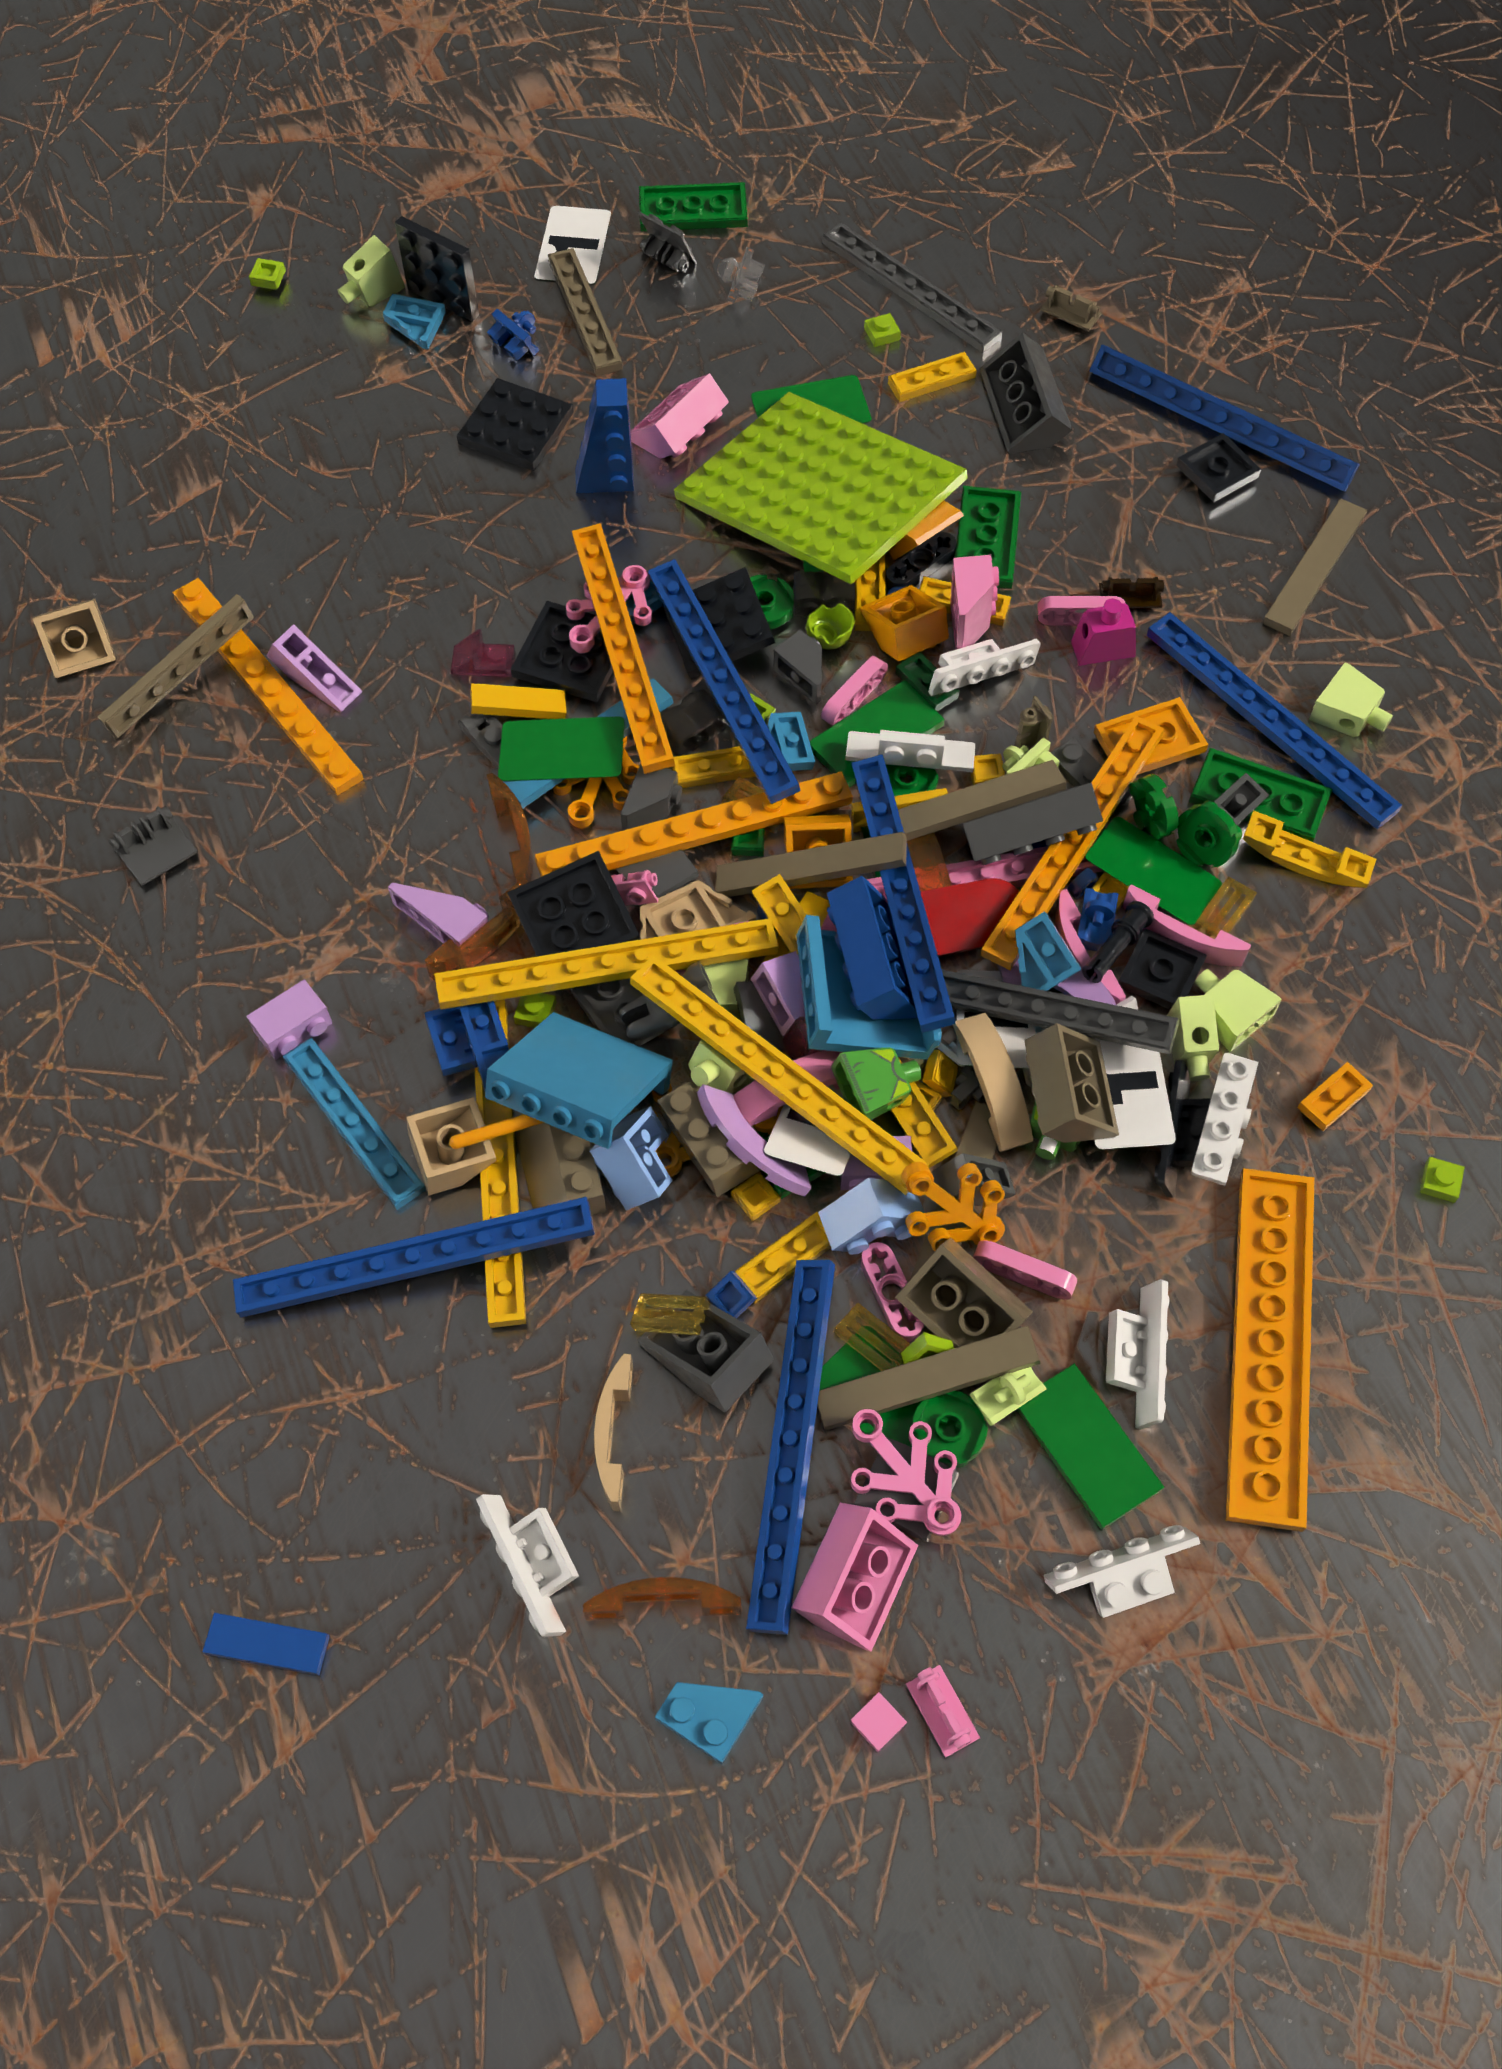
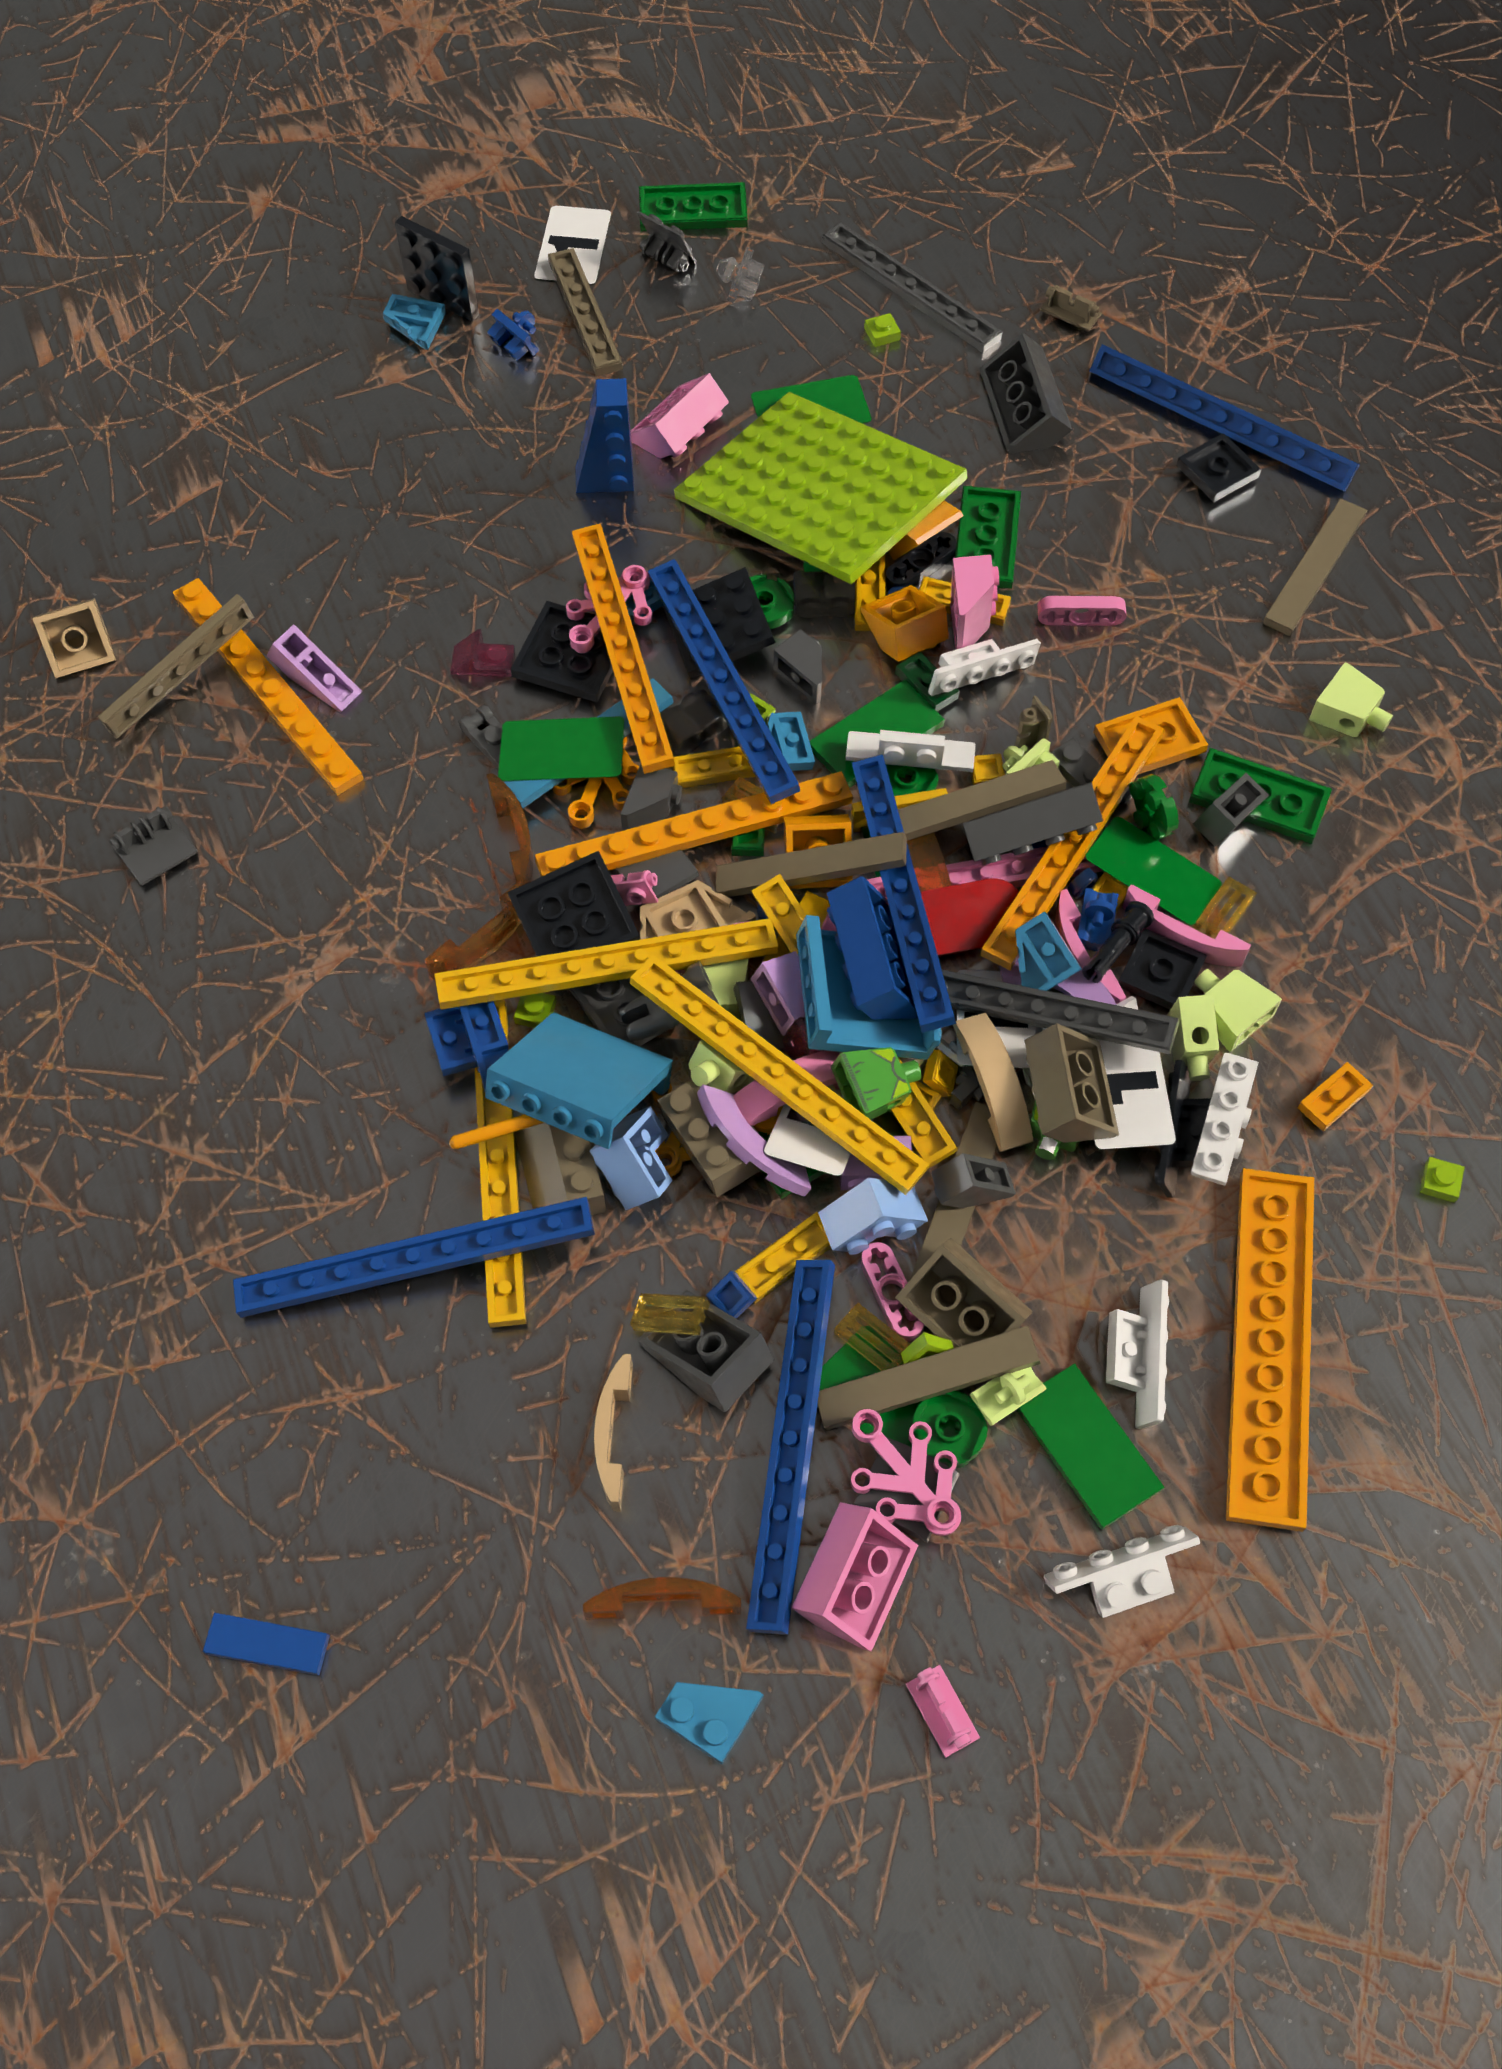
lavender brick [246,979,332,1060] -> none
lime plate [249,258,286,290] -> none
dark azure tile [283,1037,426,1210] -> none
yellowish green torso [337,235,406,307] -> none
lavender slope [388,882,491,959] -> none
tan slope [406,1097,496,1196] -> none
black plate [457,378,574,471] -> none
yellow tile [470,683,566,719] -> none
white bracket [476,1494,579,1637] -> none
yellow tile [731,1172,781,1222] -> none
lime hair [805,603,855,650] -> none
bright pink beam [821,656,888,726] -> none
bright pink tile [850,1692,907,1753] -> none
yellow tile [888,351,977,402] -> none
light orange plant [901,1162,1005,1251] -> none
bright pink beam [973,1240,1077,1300] -> none
dark pink torso [1071,598,1136,666] -> none
dark brown hinge [1099,577,1164,608] -> none
blue plate [1147,612,1402,830] -> none
green plate [1176,800,1242,868] -> none
yellow slope [1242,810,1377,888] -> none

